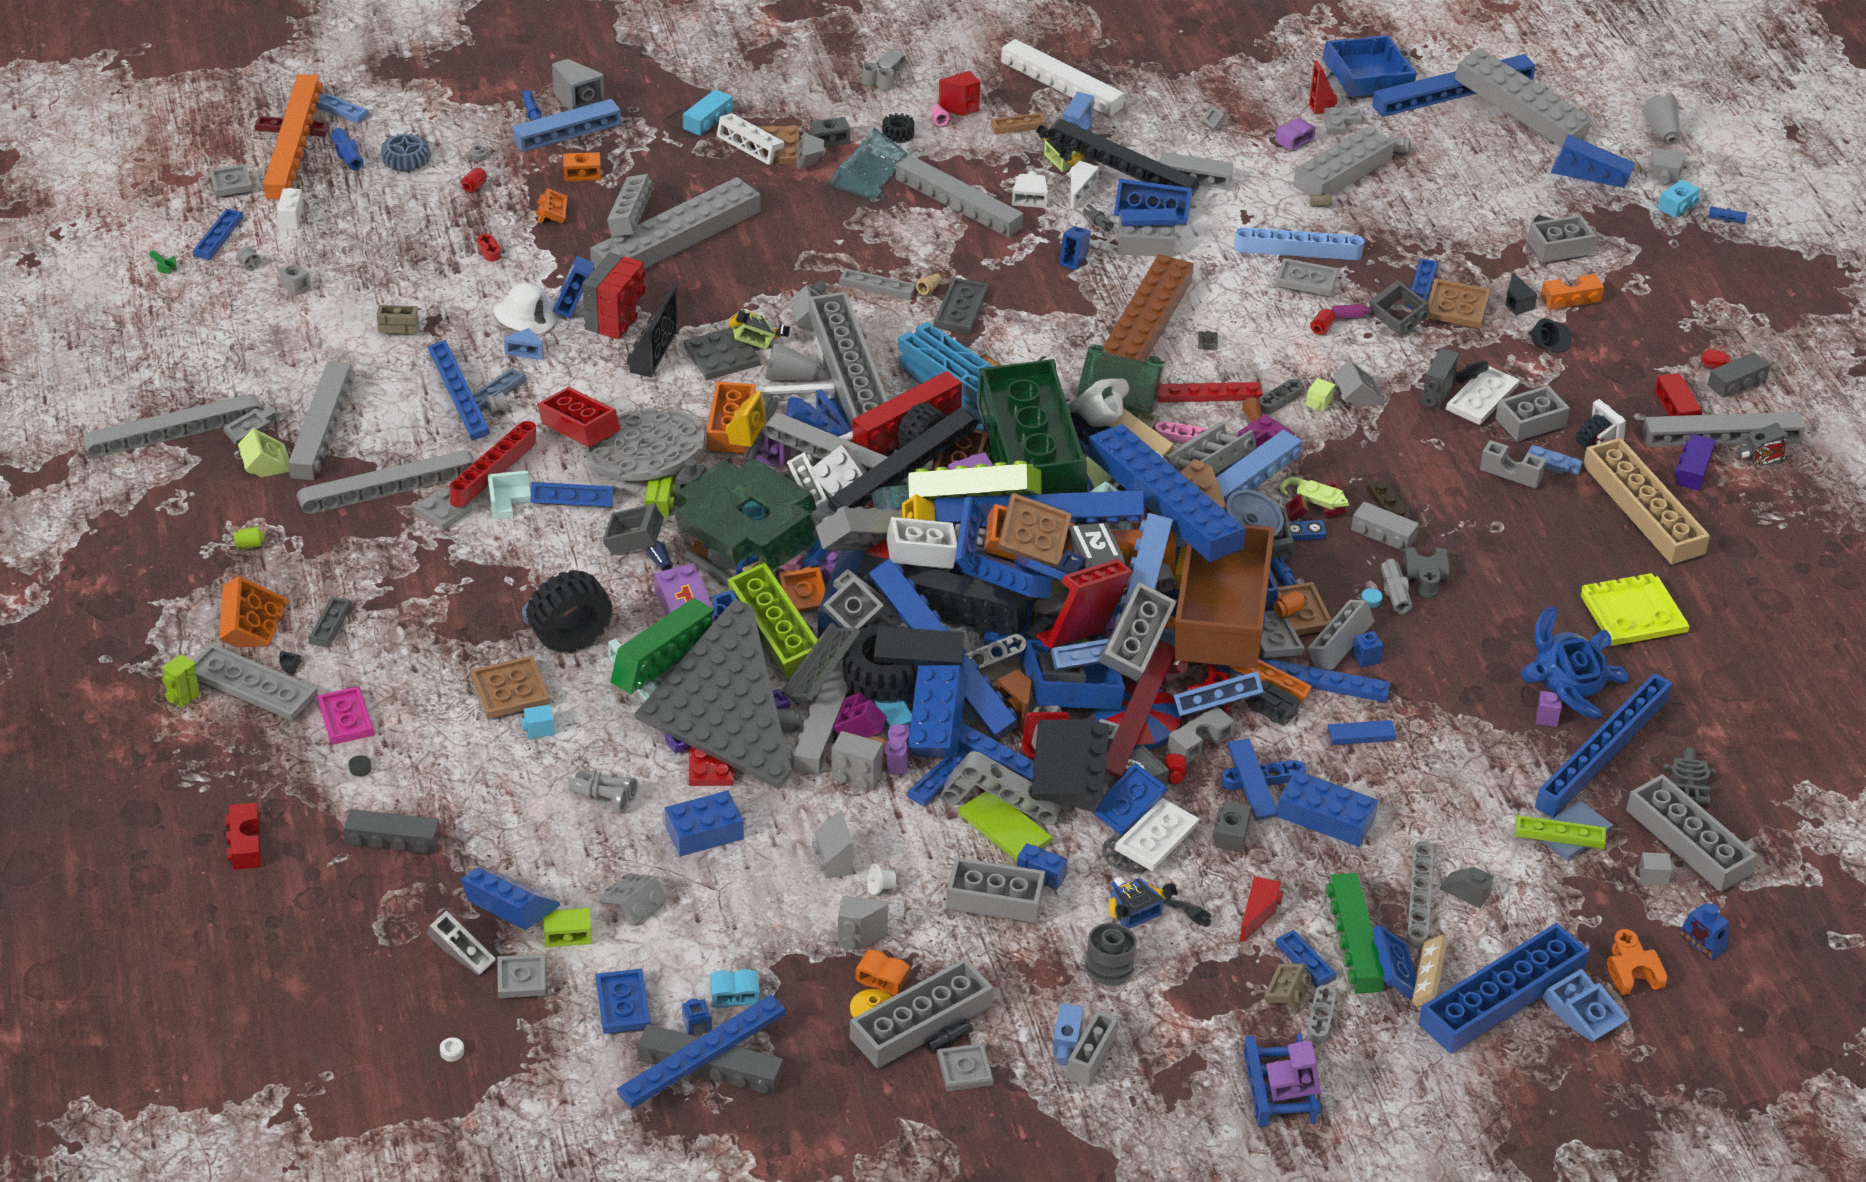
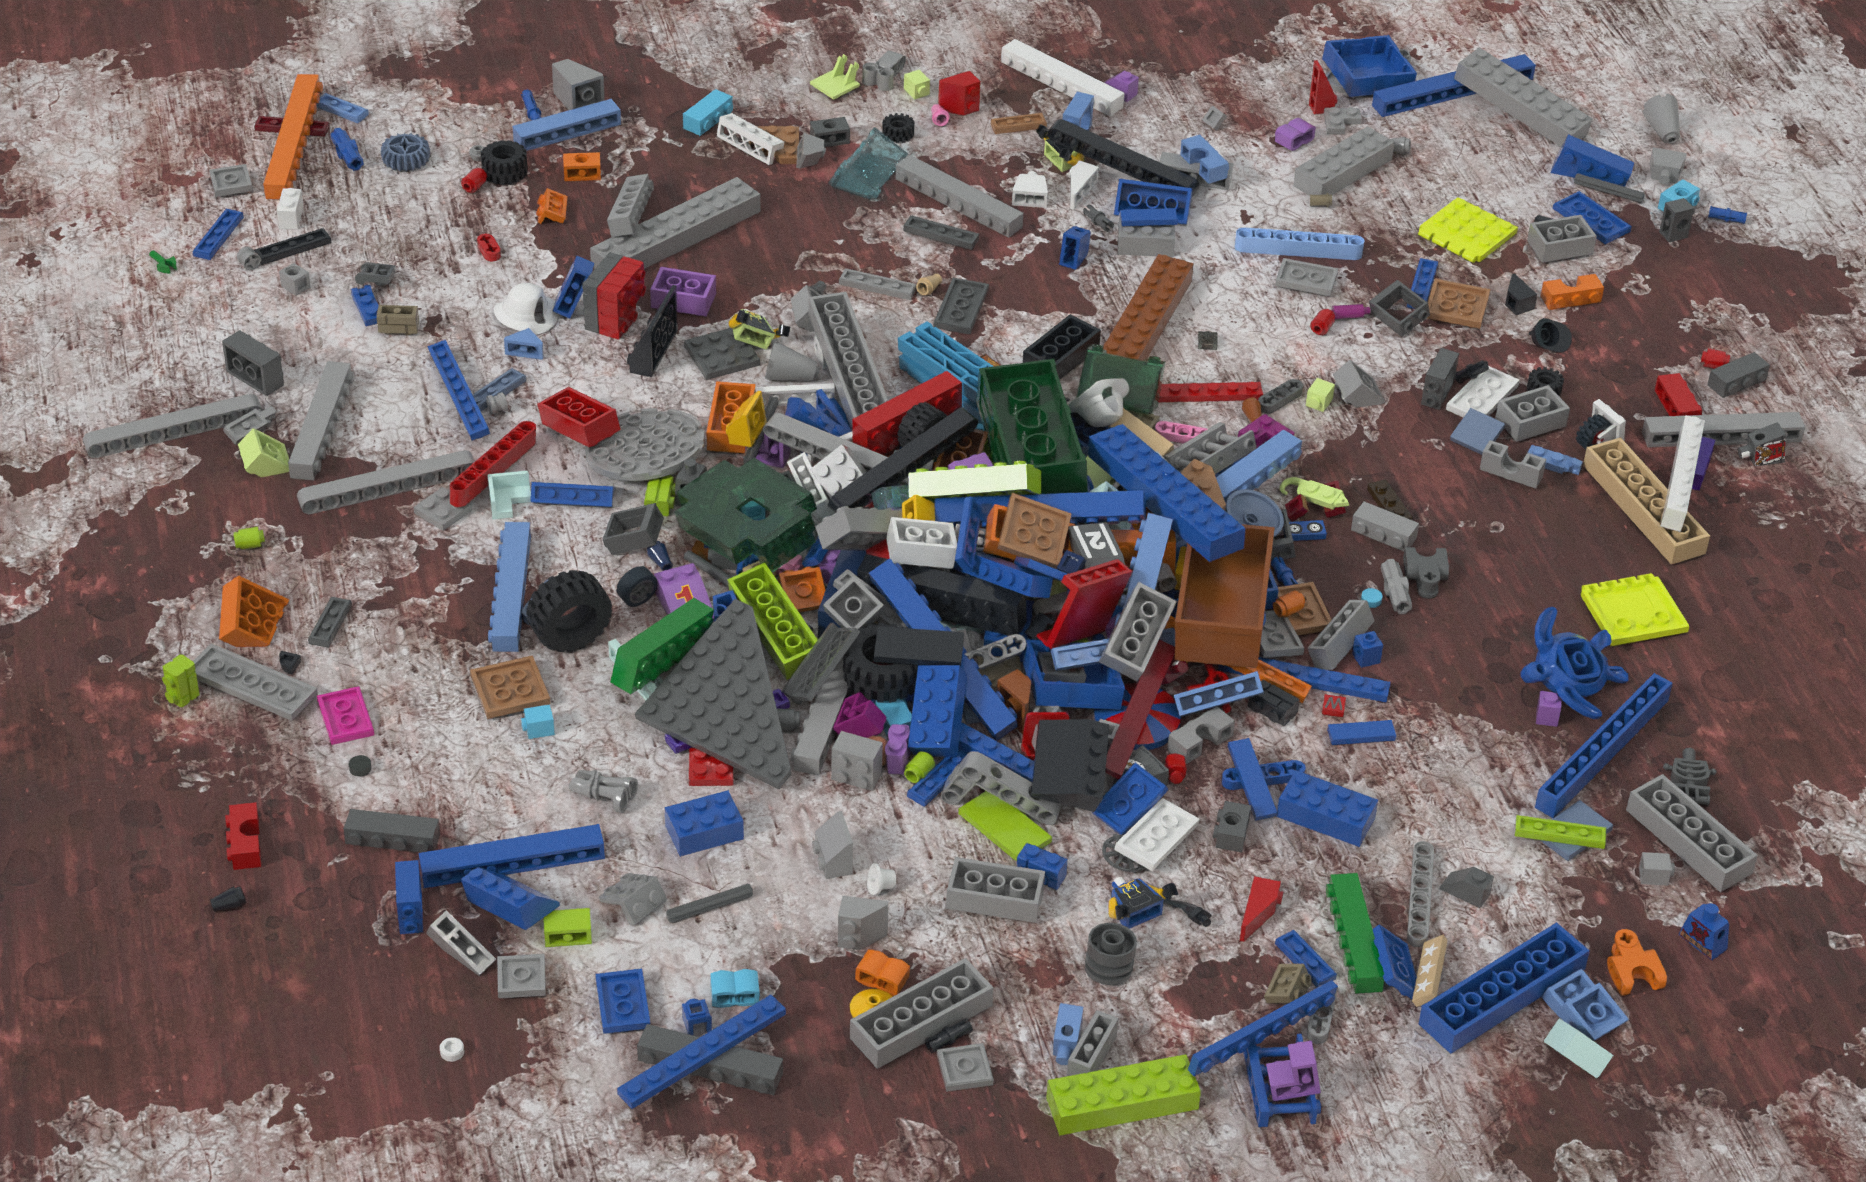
none -> black cone [210,886,247,912]
none -> dark grey brick [222,330,284,396]
none -> black tile [254,228,332,265]
none -> blue plate [351,284,379,326]
none -> dark grey plate [355,262,396,286]
none -> blue window [395,860,423,934]
none -> blue brick [419,824,605,888]
none -> black tyre [481,140,528,185]
none -> medium blue brick [488,522,531,652]
none -> black wheel [616,566,657,607]
none -> medium lavender brick [650,267,716,316]
none -> dark grey axle [666,883,753,923]
none -> yellowish green plate [810,54,860,100]
none -> dark grey plate [903,215,979,250]
none -> yellowish green brick [904,70,930,100]
none -> lime brick [904,751,935,783]
none -> black brick [1023,314,1101,380]
none -> lime brick [1046,1054,1201,1136]
none -> medium lavender slope [1104,71,1139,102]
none -> medium blue arch [1180,135,1229,184]
none -> blue plate [1188,980,1338,1076]
none -> red tile [1322,694,1346,717]
none -> neon yellow hinge [1418,197,1518,263]
none -> sand blue tile [1450,408,1505,455]
none -> black tyre [1527,367,1564,397]
none -> light aqua panel [1544,1018,1614,1078]
none -> blue tile [1553,191,1632,244]
none -> dark grey axle [1574,174,1645,203]
none -> dark grey brick [1659,198,1694,242]
none -> white brick [1660,415,1705,532]

